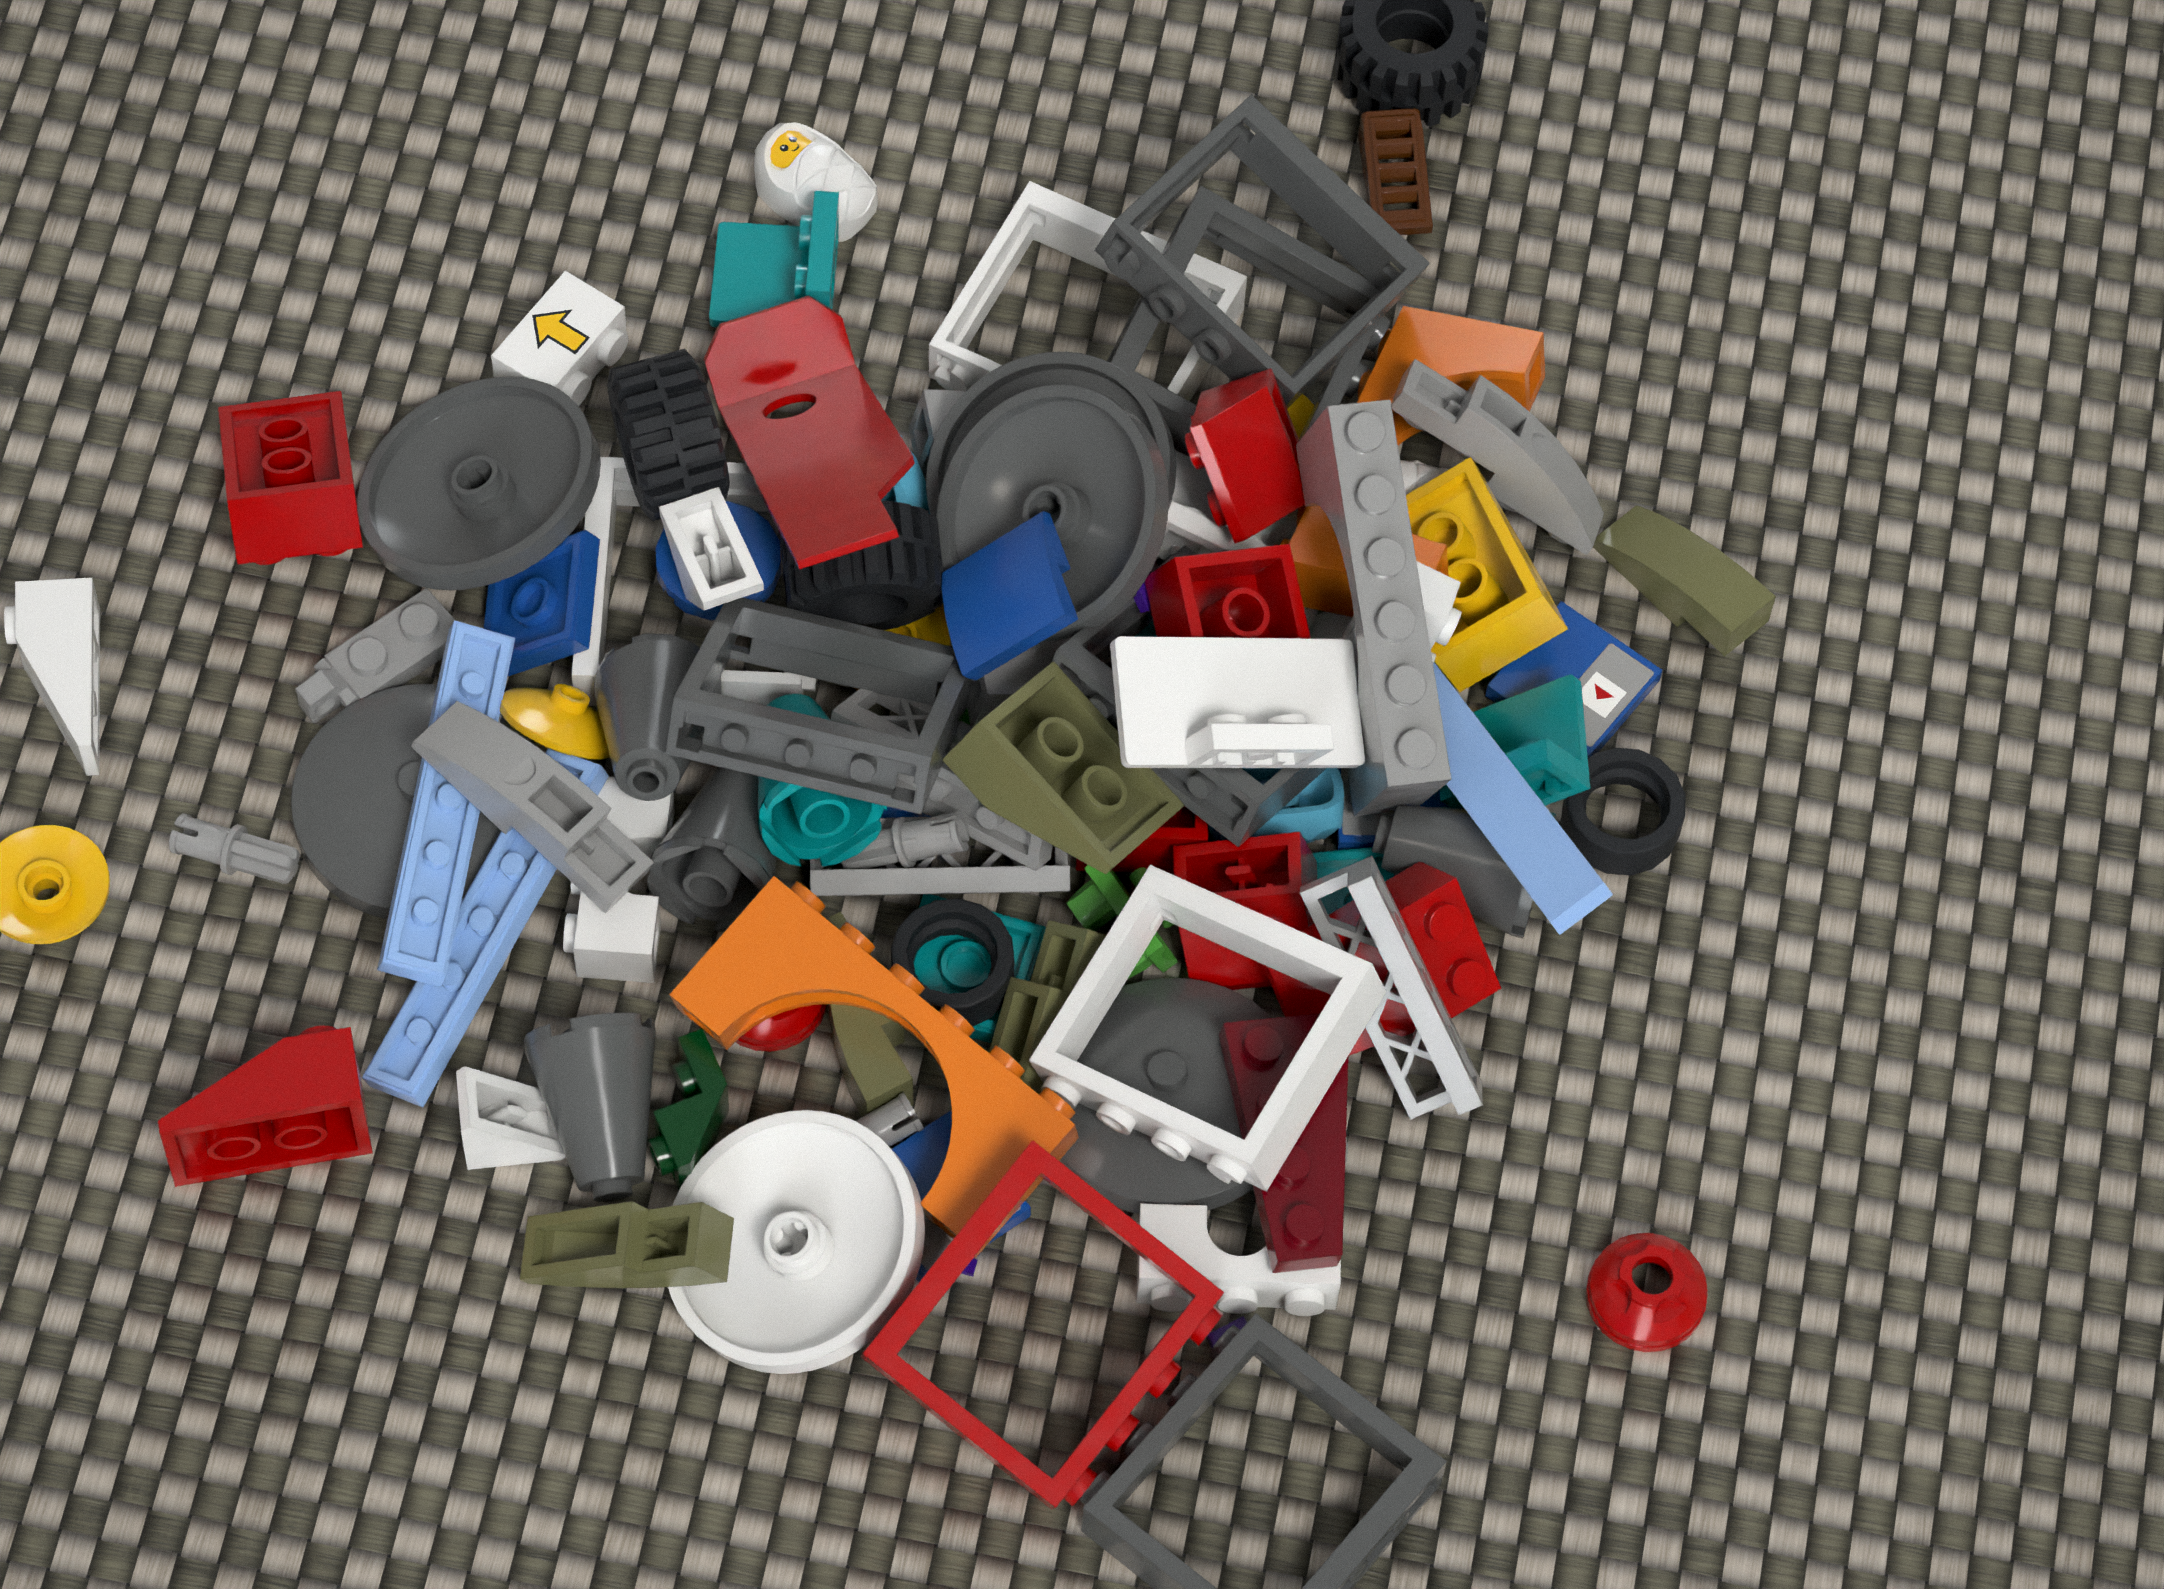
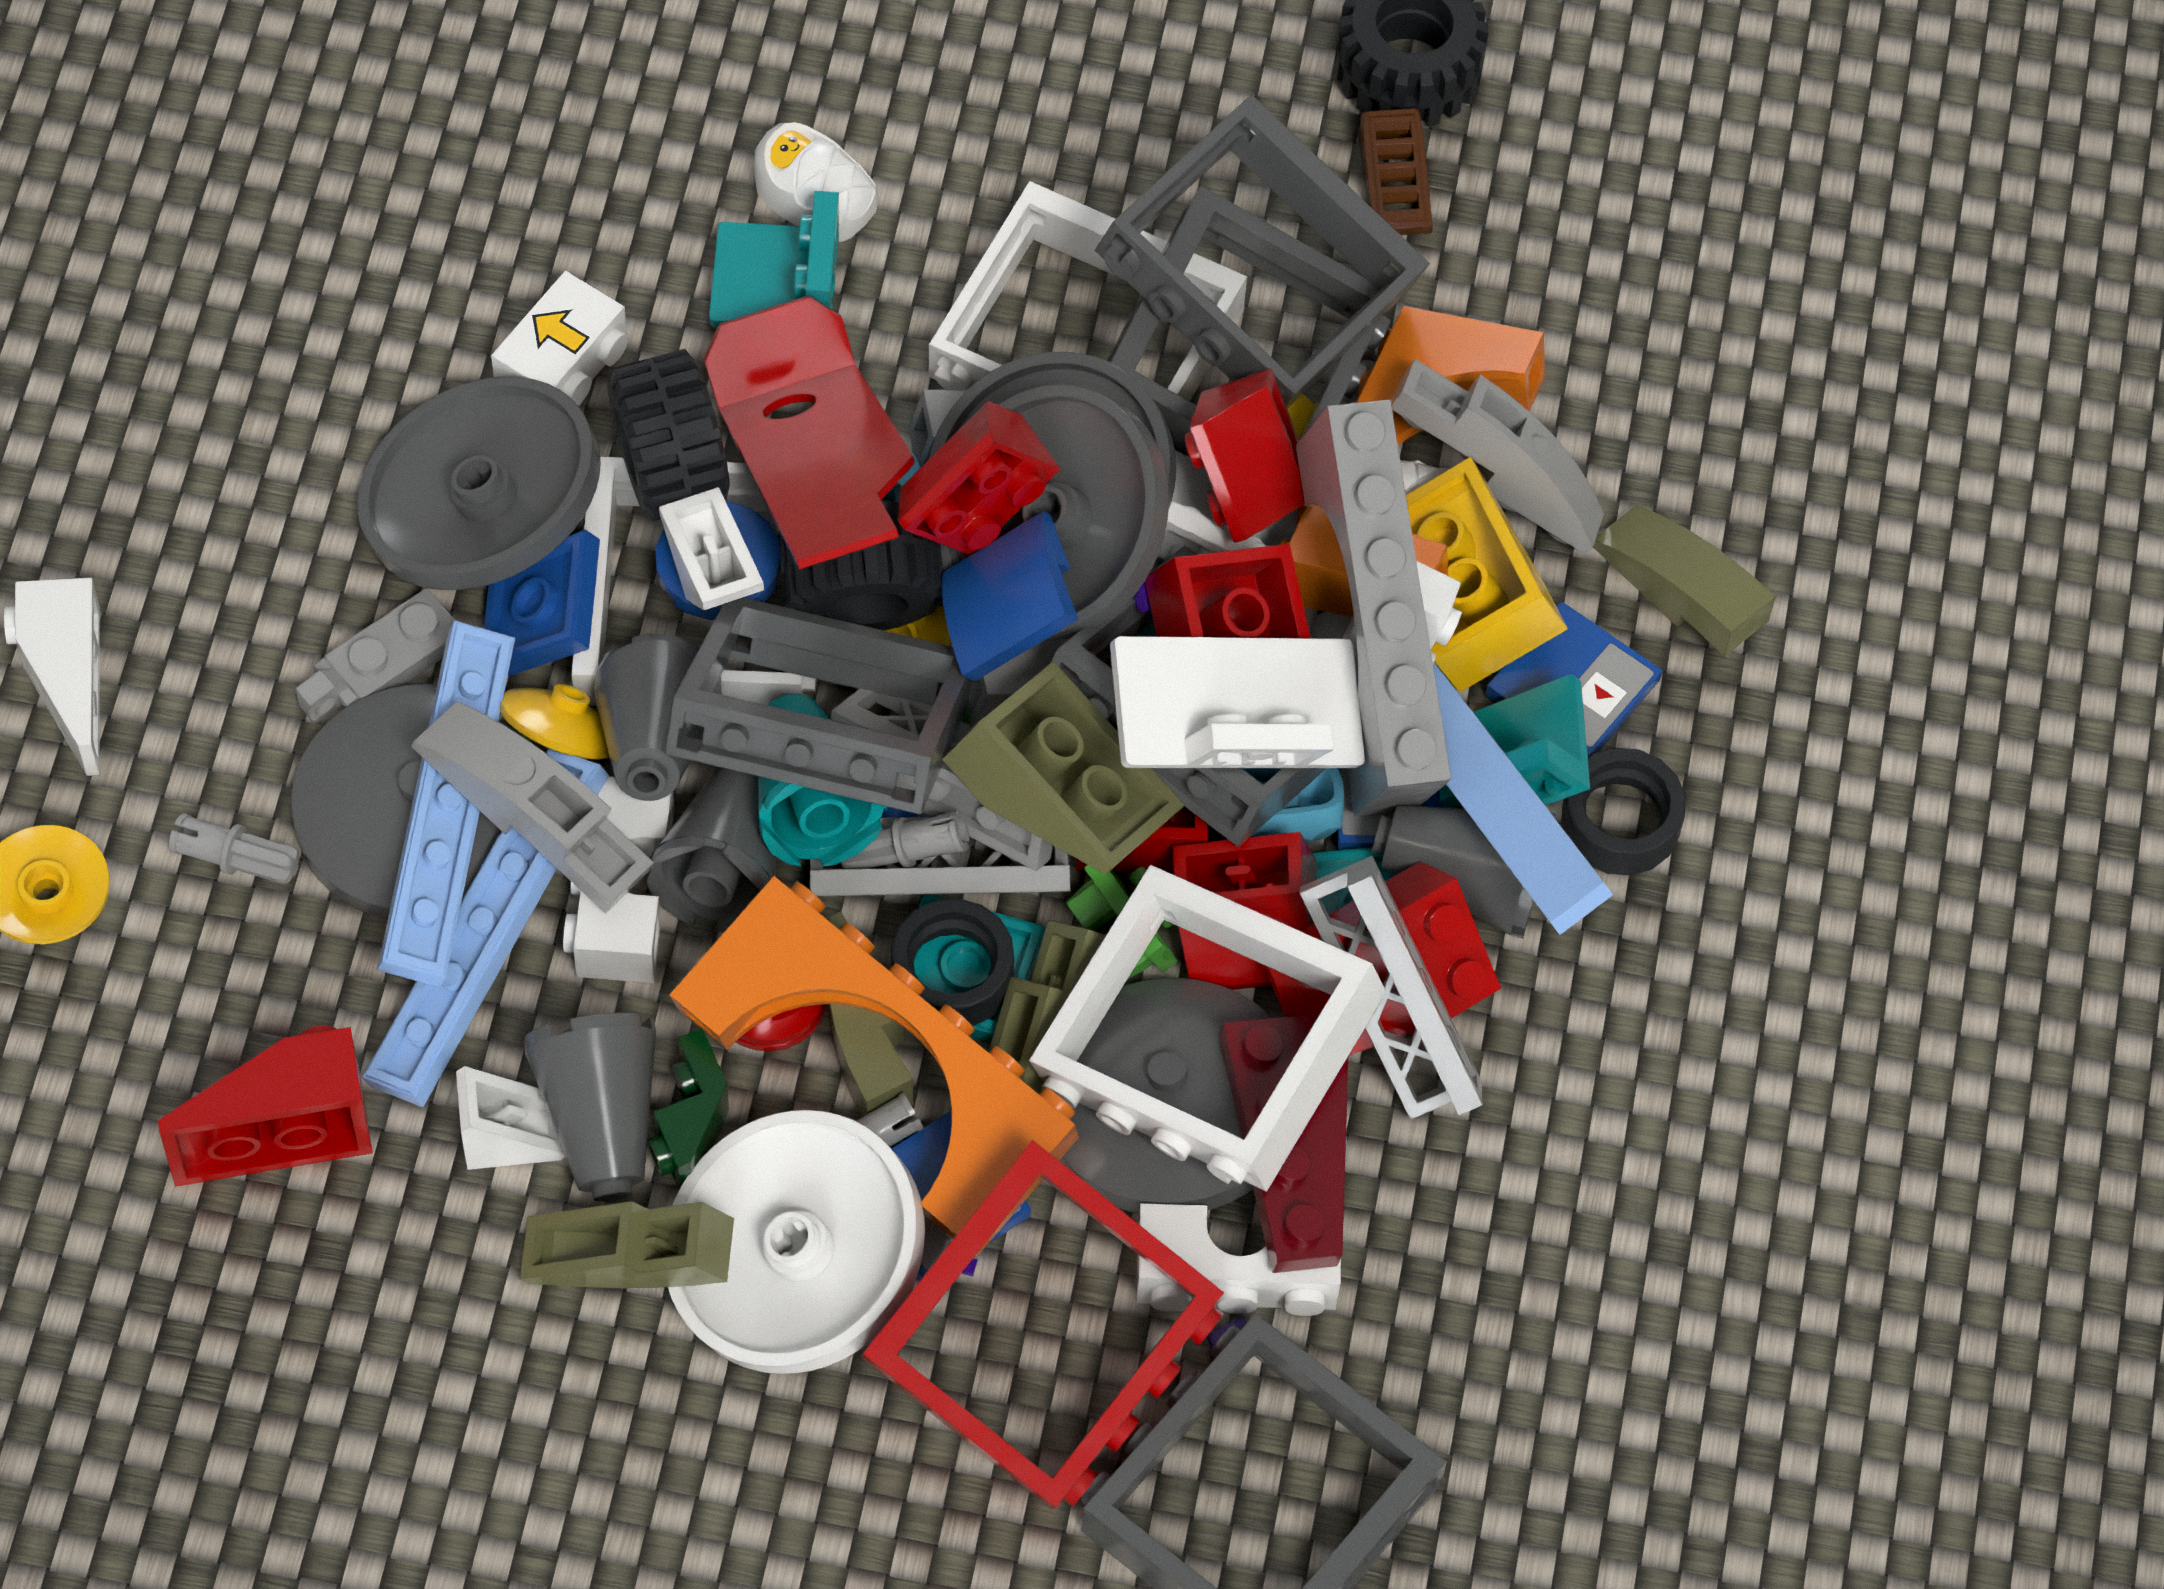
red slope [218,391,363,565] -> none
red piece [1586,1233,1708,1352] -> none
none -> red slope [898,401,1061,555]

